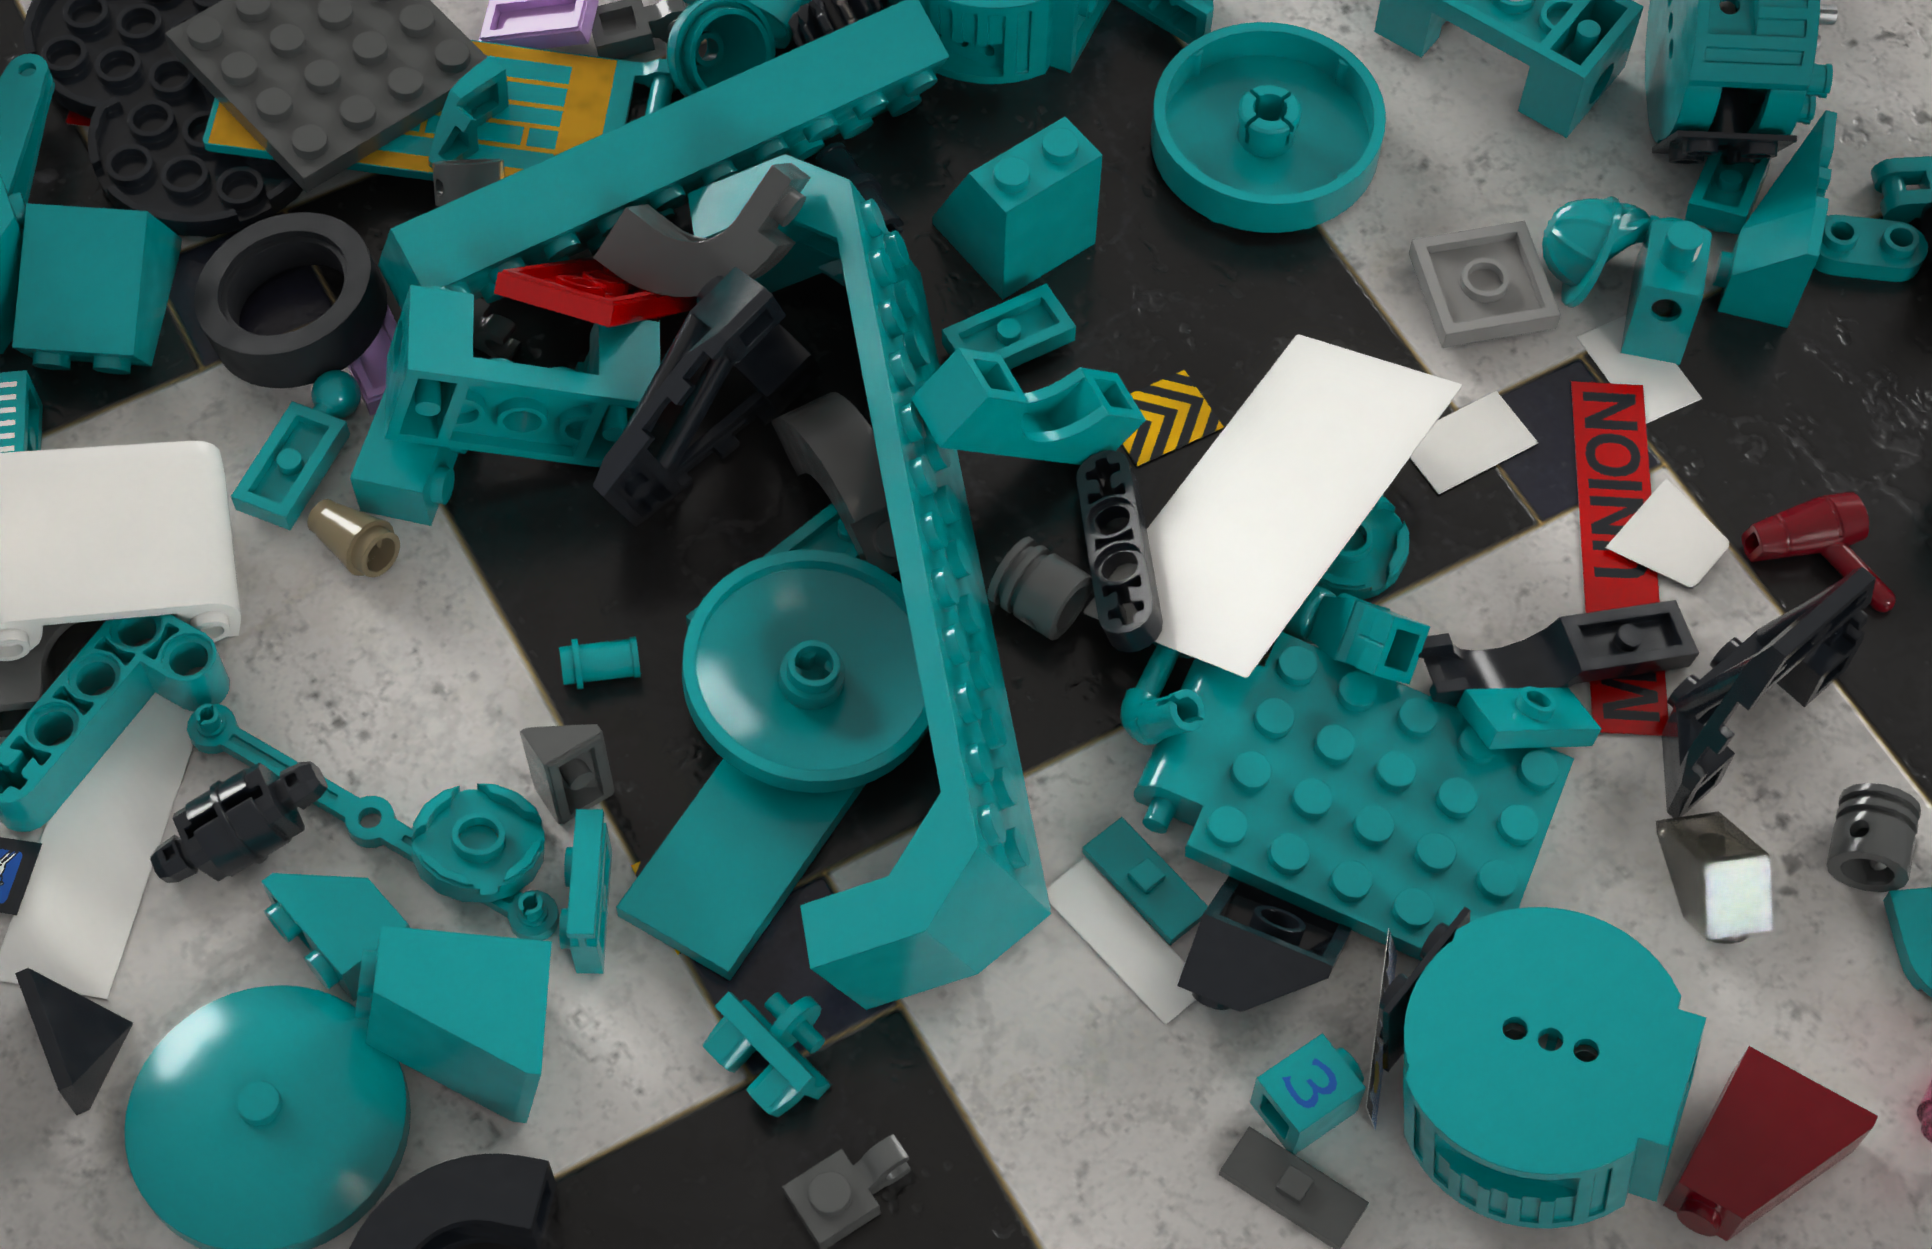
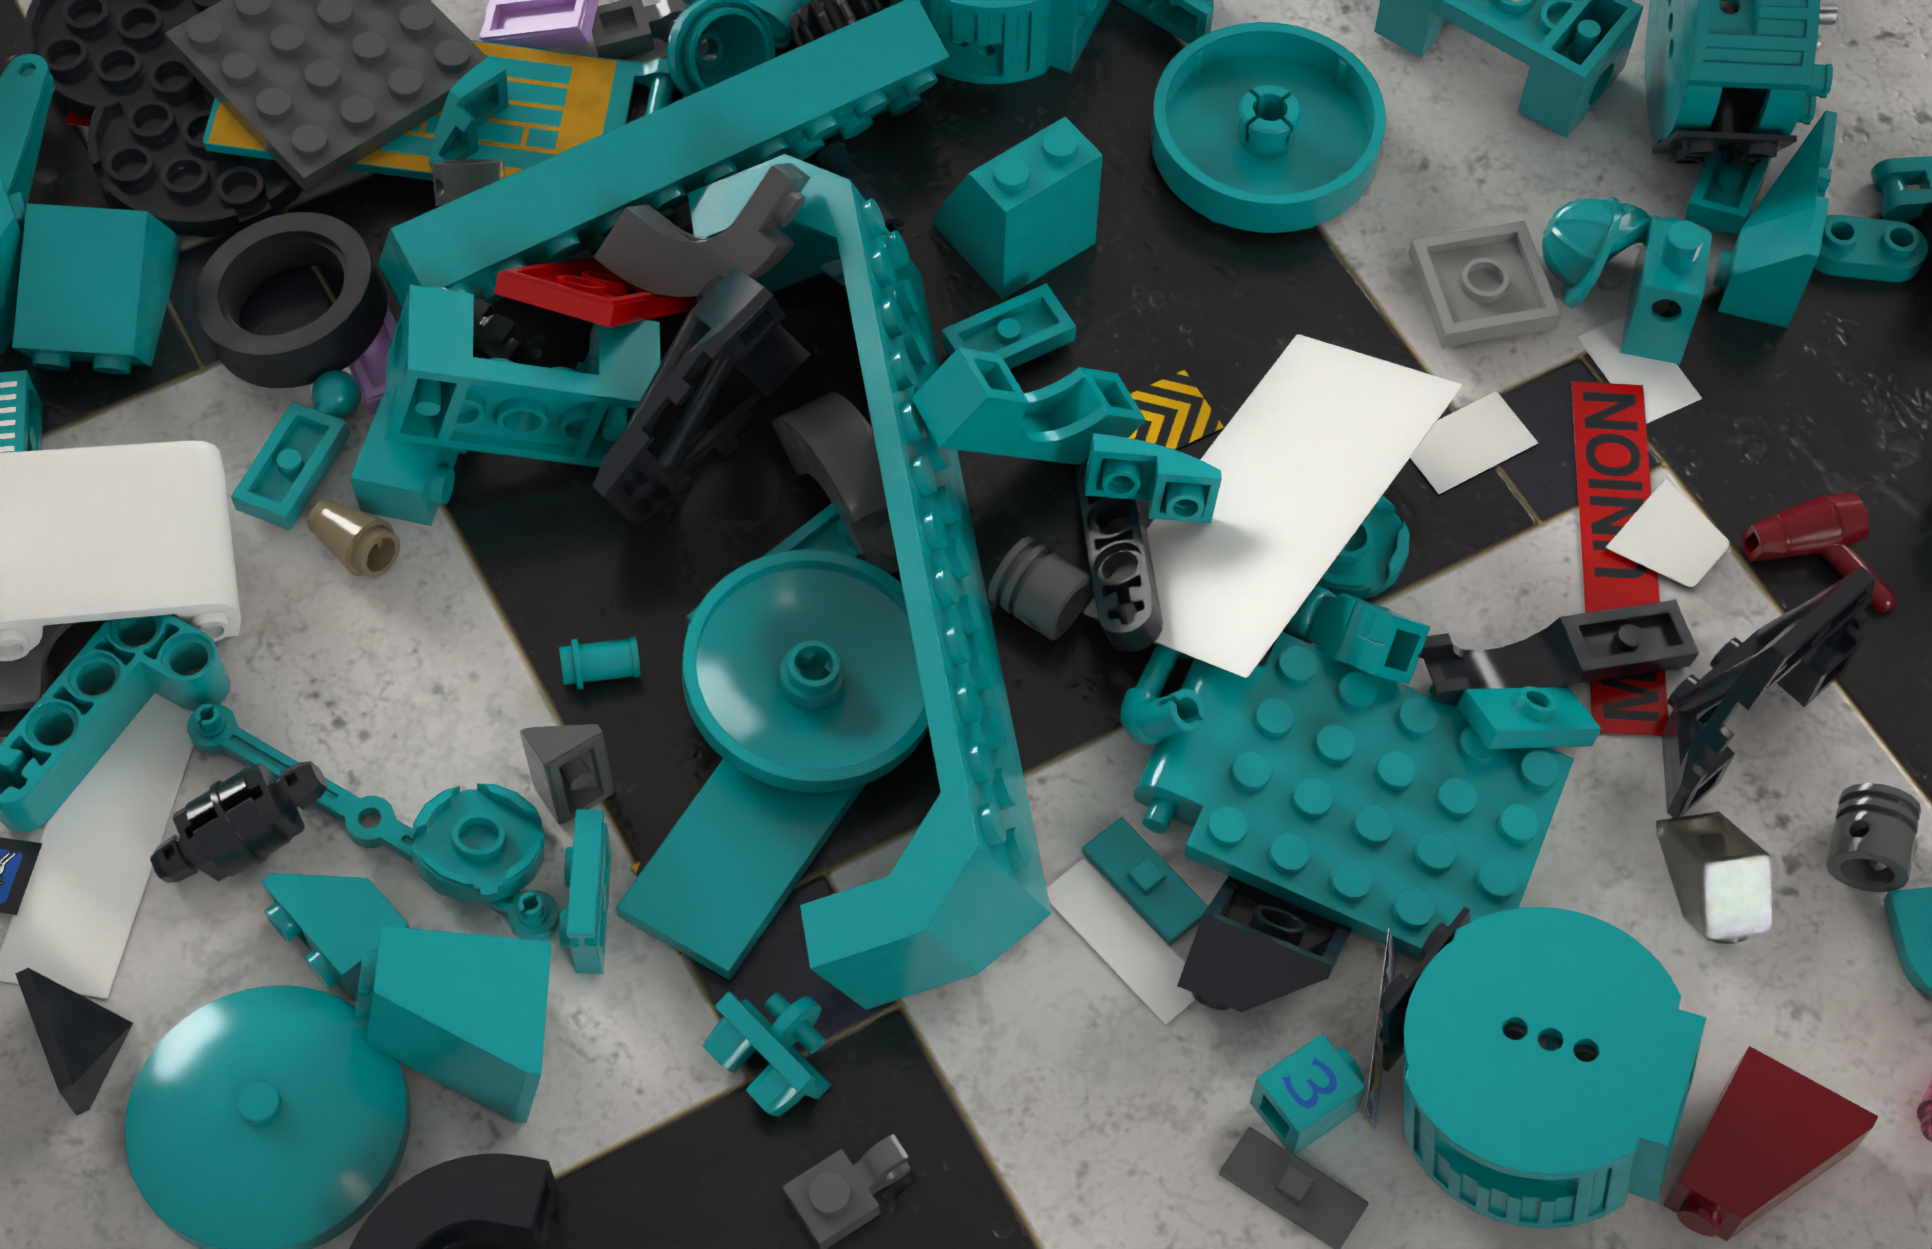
none -> teal slope [1084,433,1222,524]

